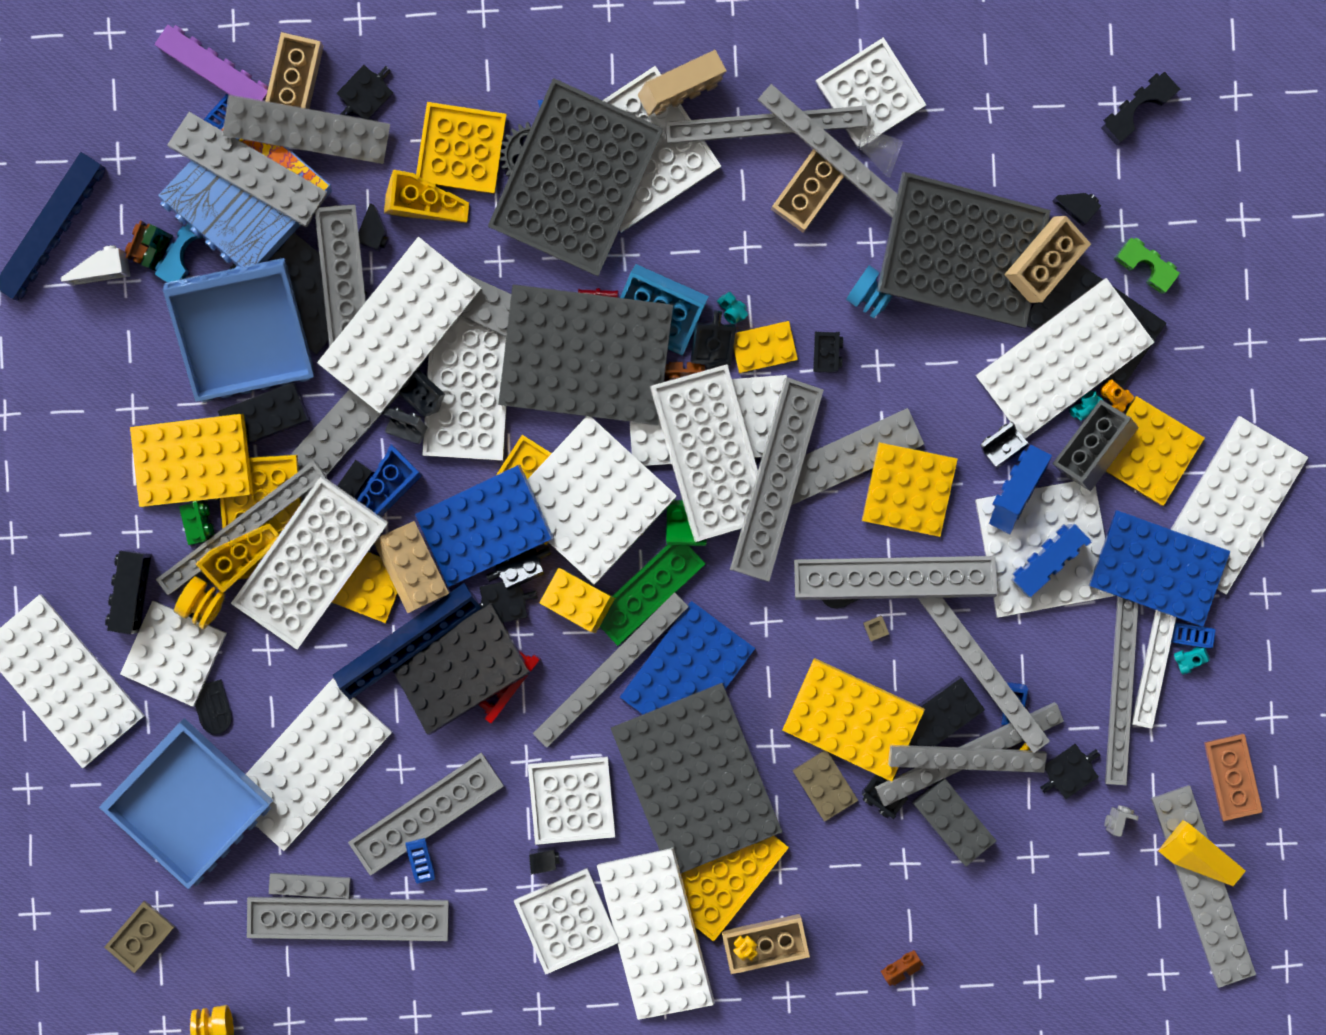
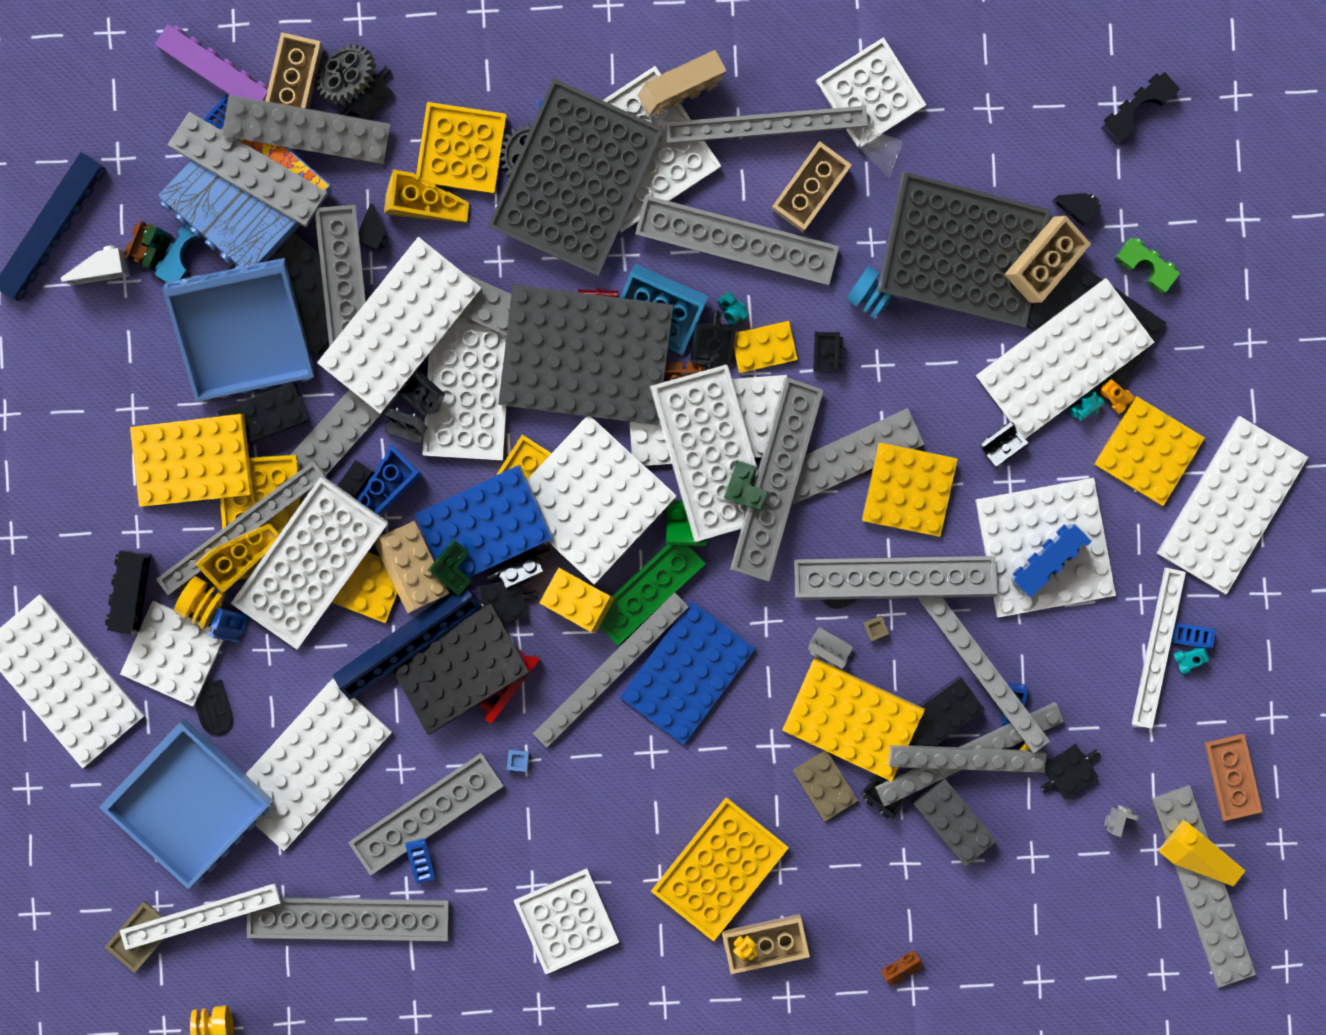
green bracket [179,500,215,545] -> none
light grey plate [269,873,351,899] -> none
white plate [528,756,615,845] -> none
black slope [529,847,560,875] -> none
white plate [597,848,715,1020] -> none
dark grey plate [610,683,782,873] -> none
light grey plate [758,84,897,217] -> none
blue wedge [989,445,1052,534] -> none
dark grey brick [1052,400,1139,492] -> none
blue plate [1088,510,1230,627] -> none
light grey plate [1105,596,1138,785] -> none
none -> white plate [120,883,281,950]
none -> blue plate [208,608,249,643]
none -> dark grey gear [315,43,377,105]
none -> dark green plate [427,539,472,596]
none -> medium blue plate [507,749,529,772]
none -> light grey plate [635,195,839,285]
none -> dark green plate [723,460,769,511]
none -> light grey bracket [808,627,853,669]

